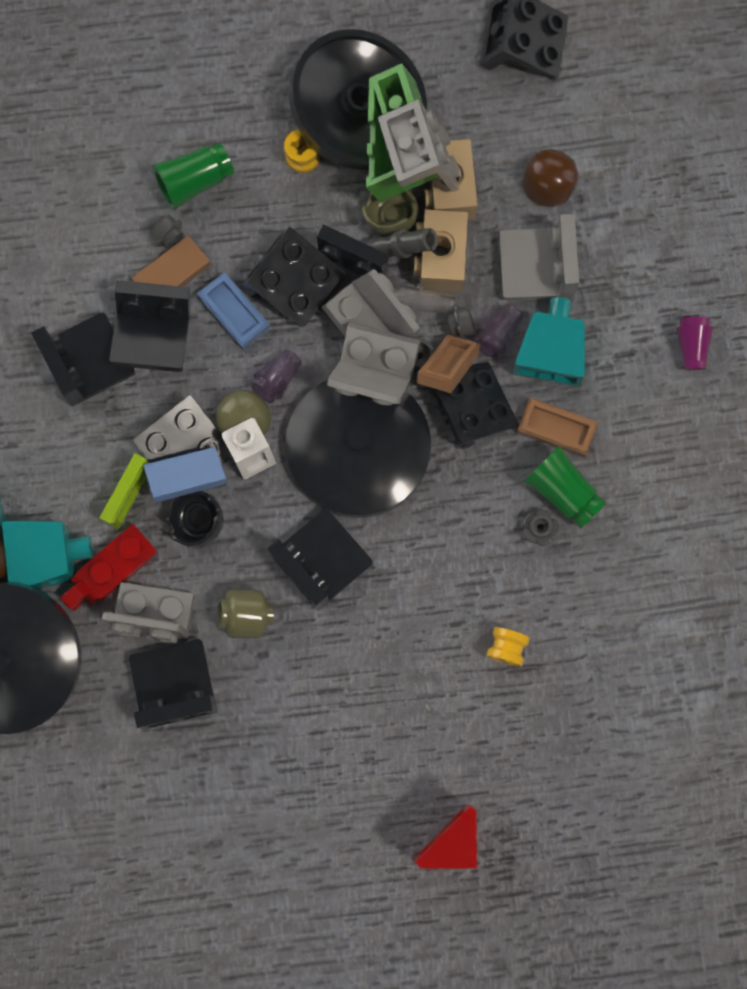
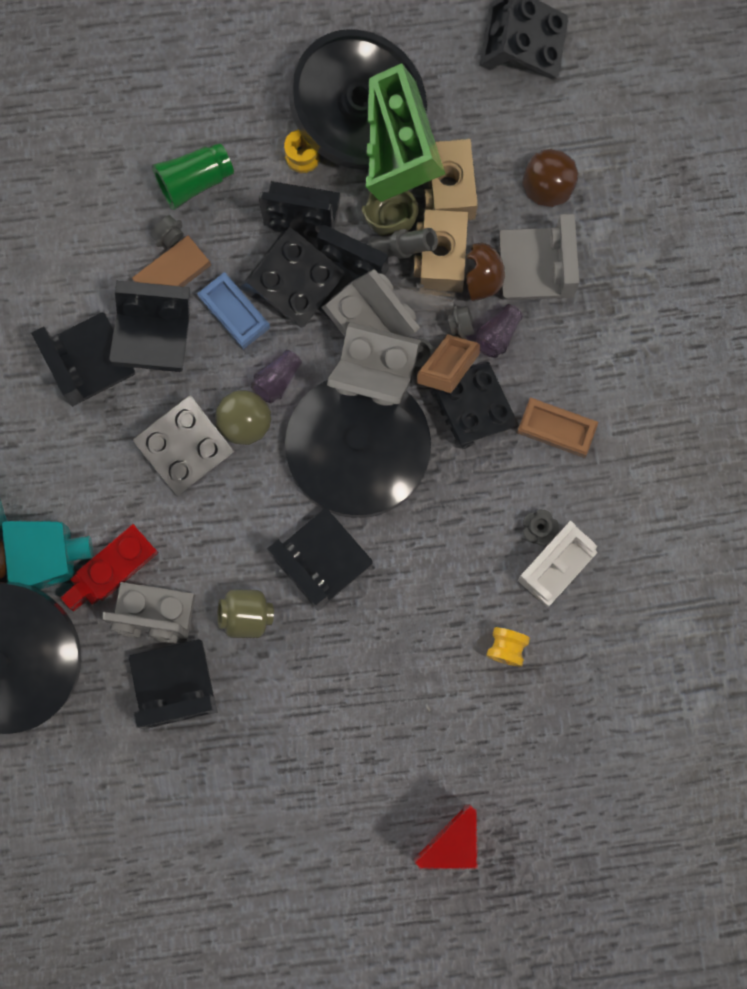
lime tile [99,453,150,530] -> none
medium blue tile [144,447,226,503] -> none
black hair [166,491,224,547] -> none
white bracket [222,418,277,480] -> none
light grey bracket [378,100,461,192] -> none
teal torso [512,297,585,387] -> none
green plant [523,445,606,528] -> none
magenta cone [677,316,713,370] -> none
none -> black bracket [259,181,341,239]
none -> reddish brown hair [467,242,505,302]
none -> white hinge [517,521,598,608]

